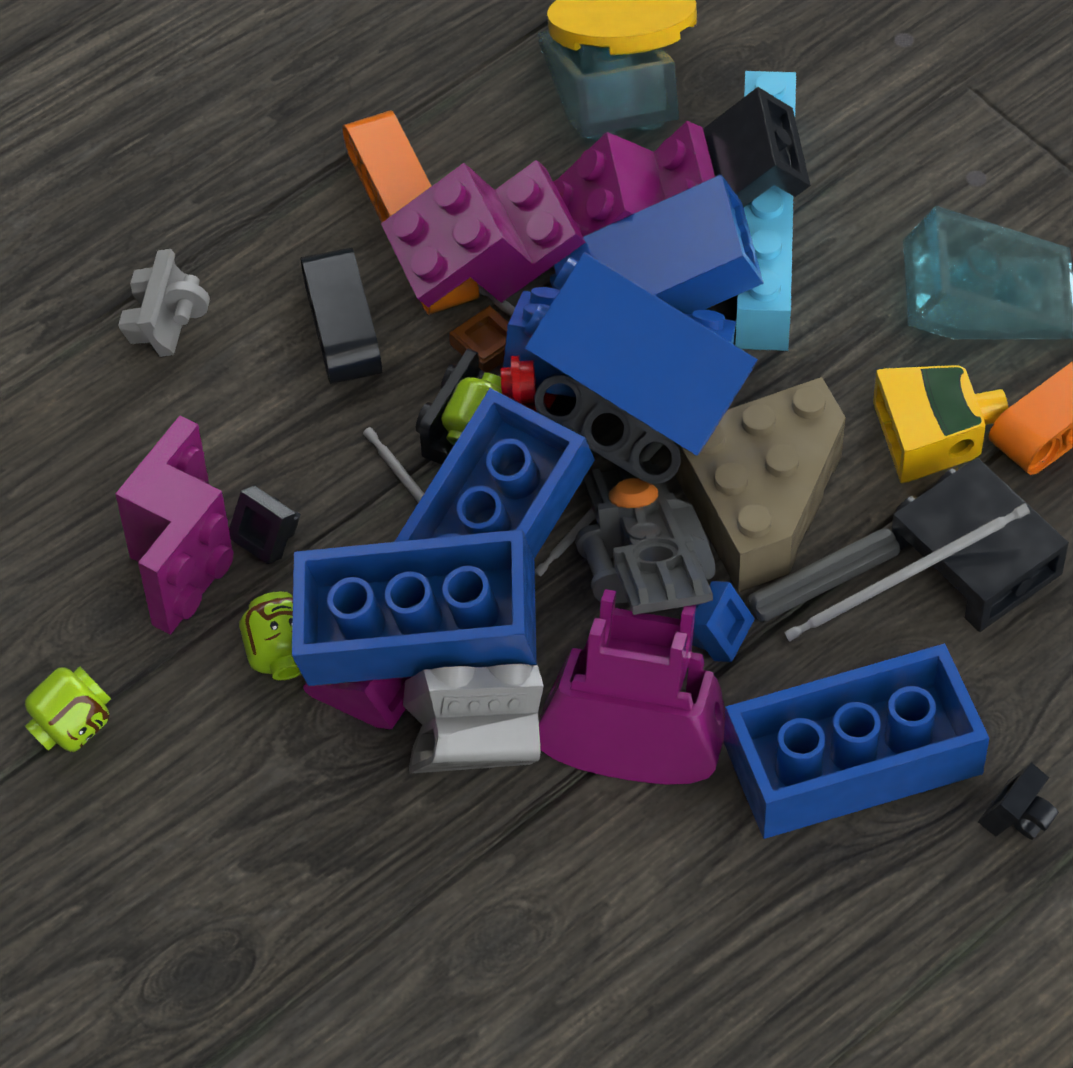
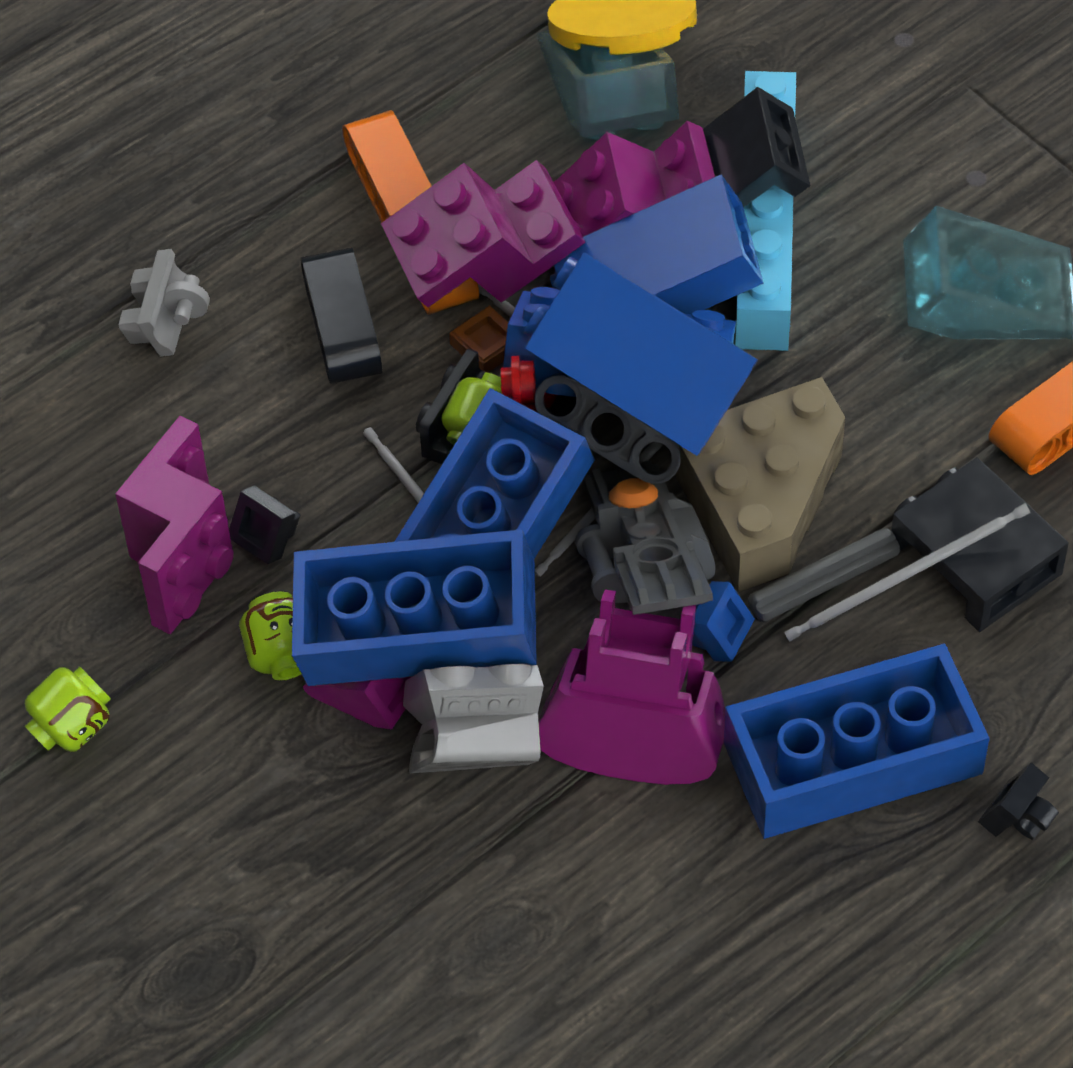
yellow torso [873,365,1009,483] -> none

